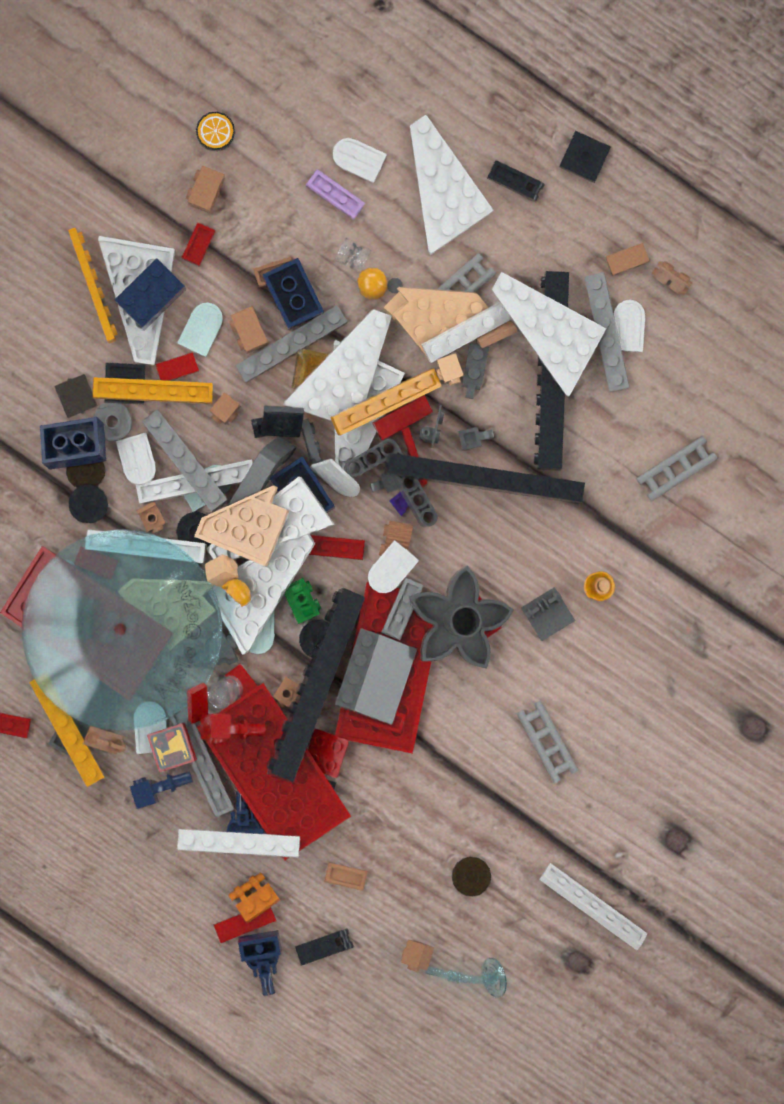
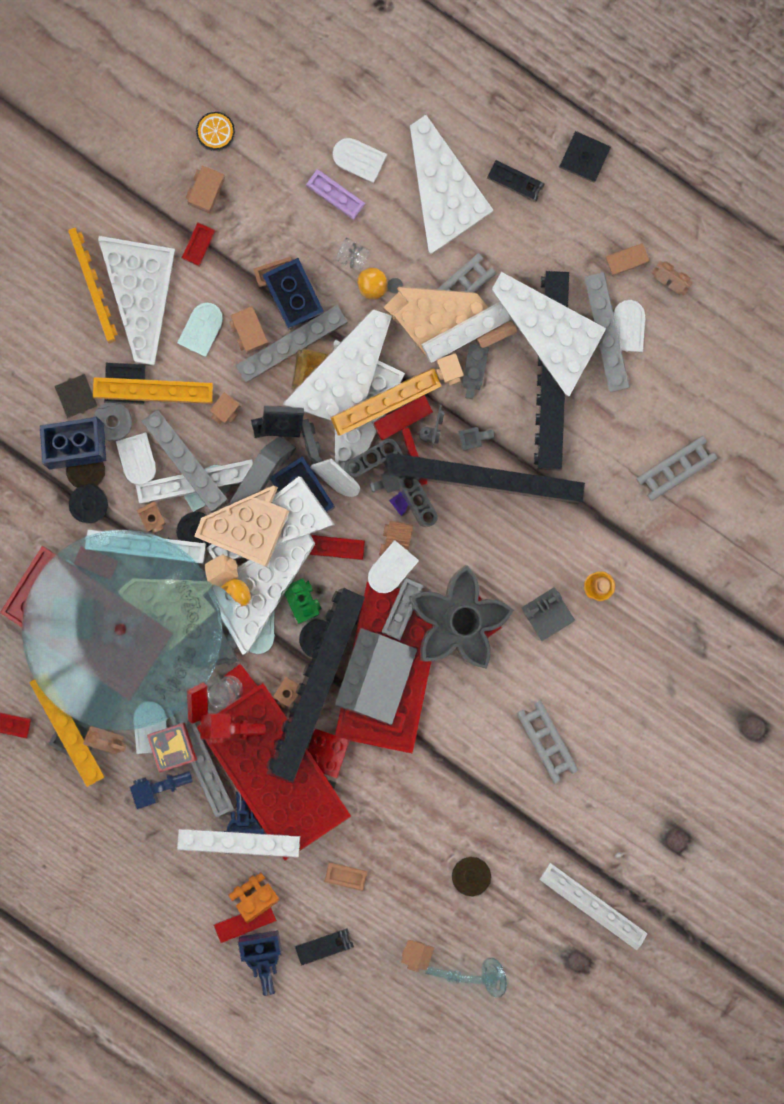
dark blue brick [114,258,186,331] -> none
red tile [155,352,199,381] -> none

